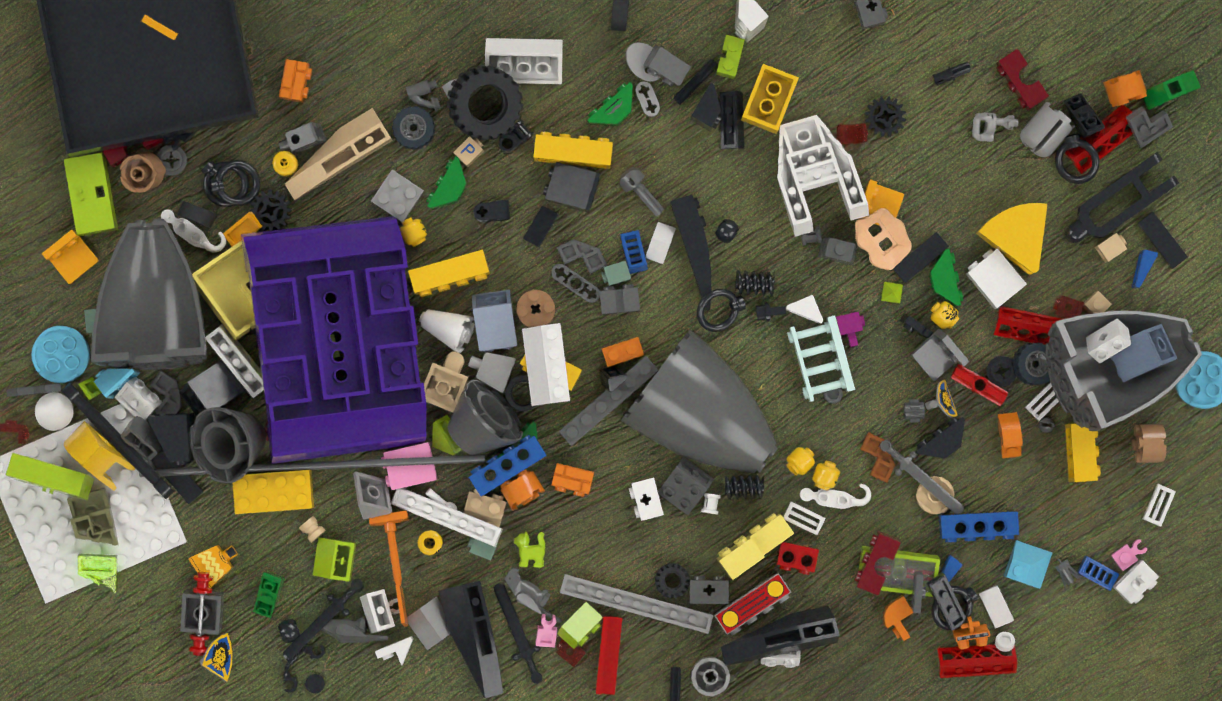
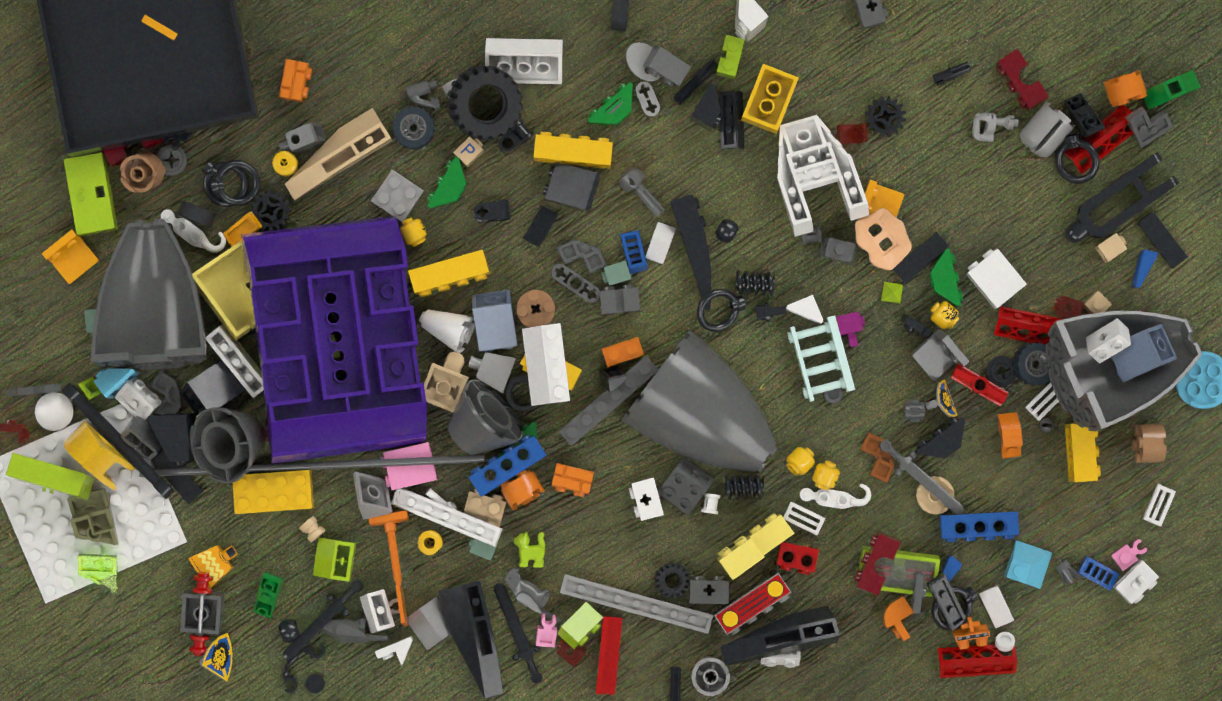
medium azure tile [32,326,90,383] -> none
lime slope [432,415,462,455] -> none
yellow piece [976,203,1047,275] -> none

